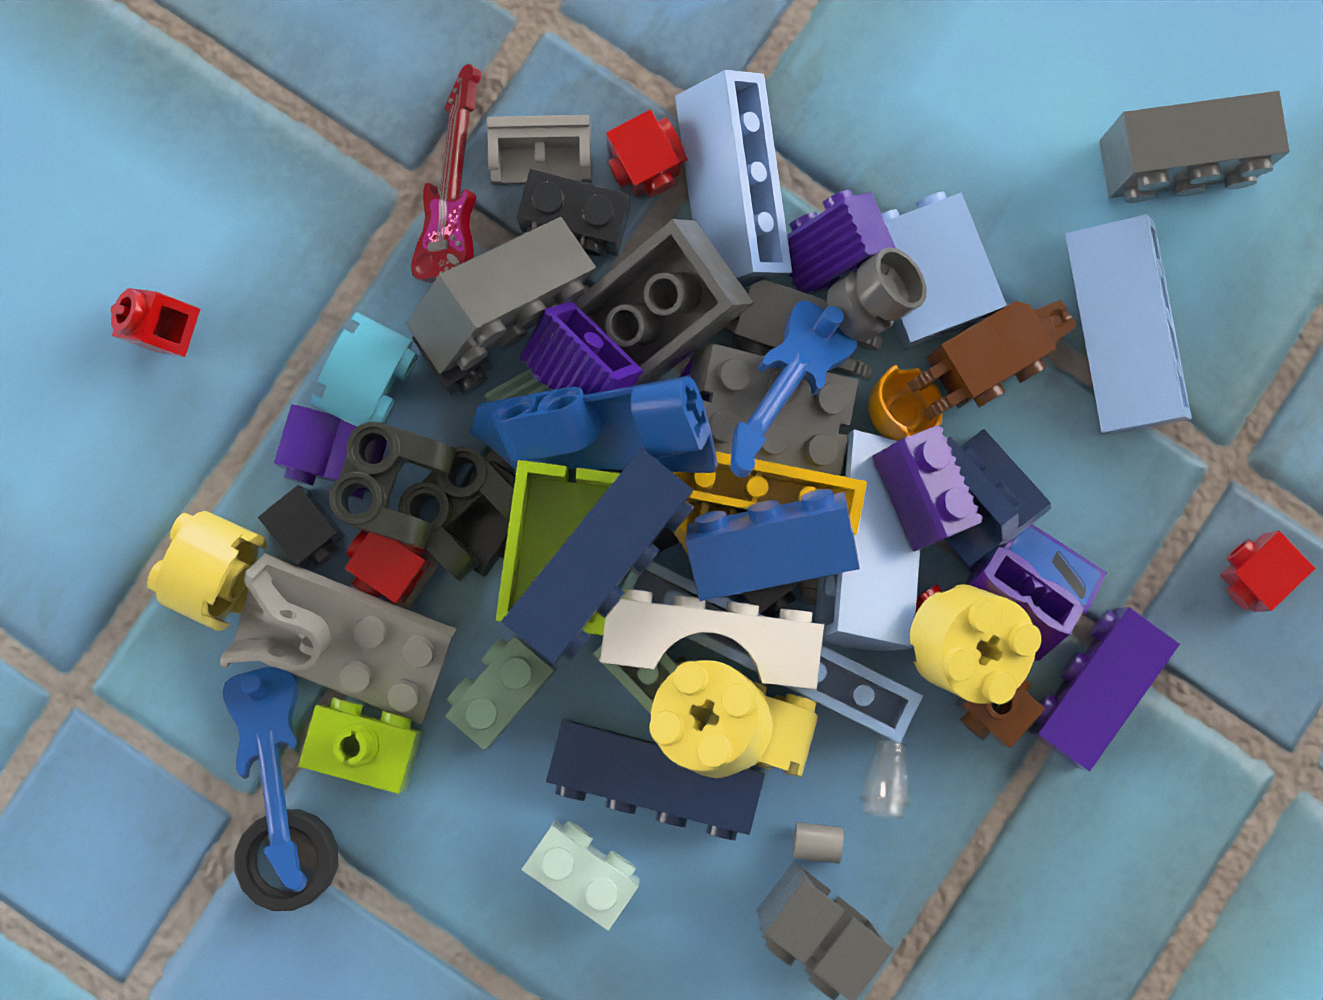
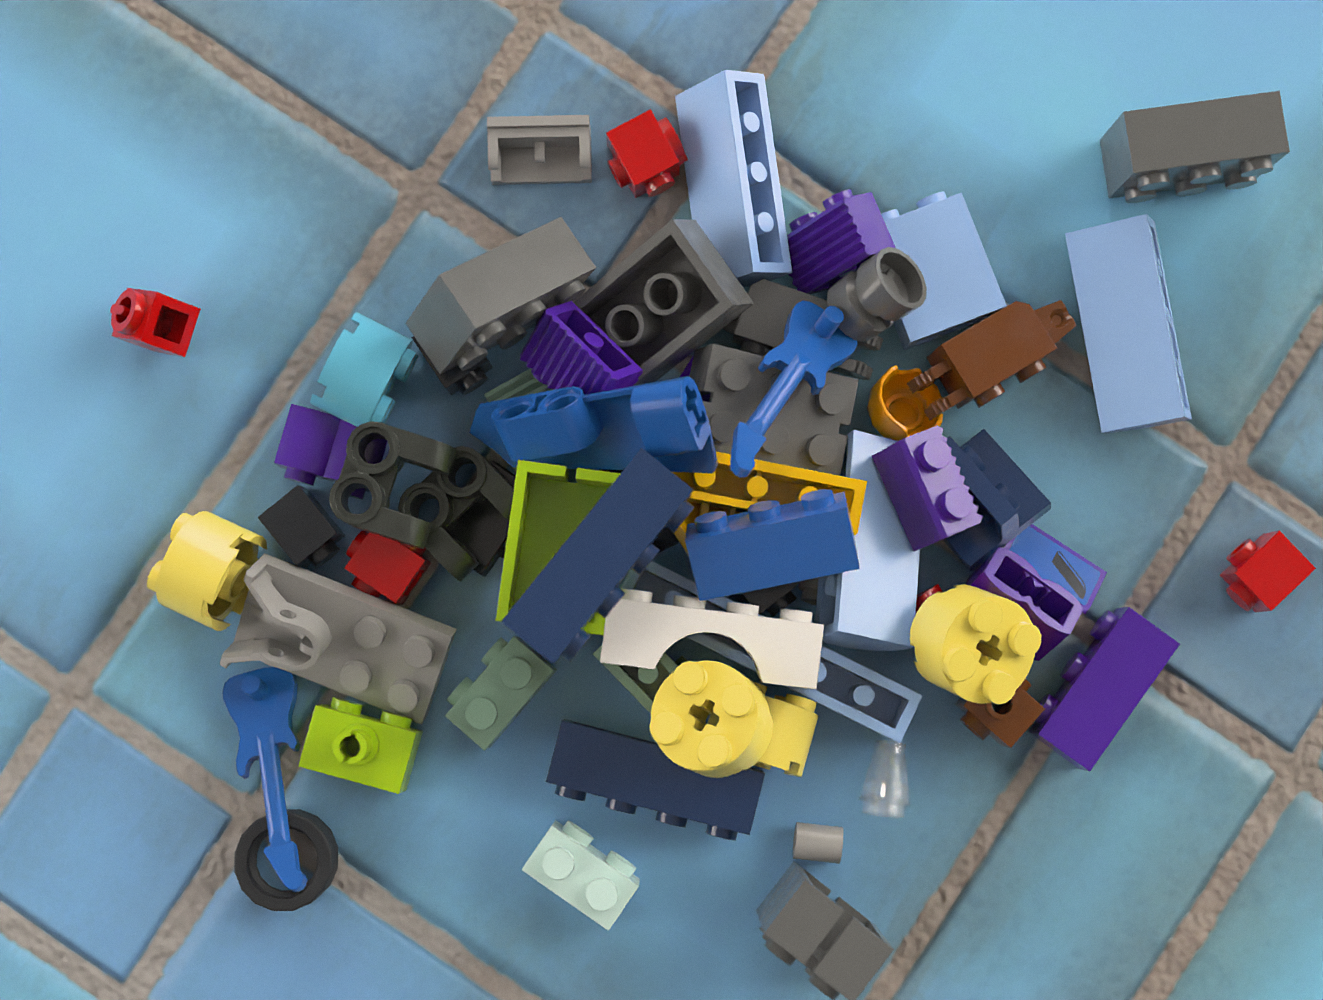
dark red piece [411,64,482,283] -> none
black brick [517,168,631,257] -> none

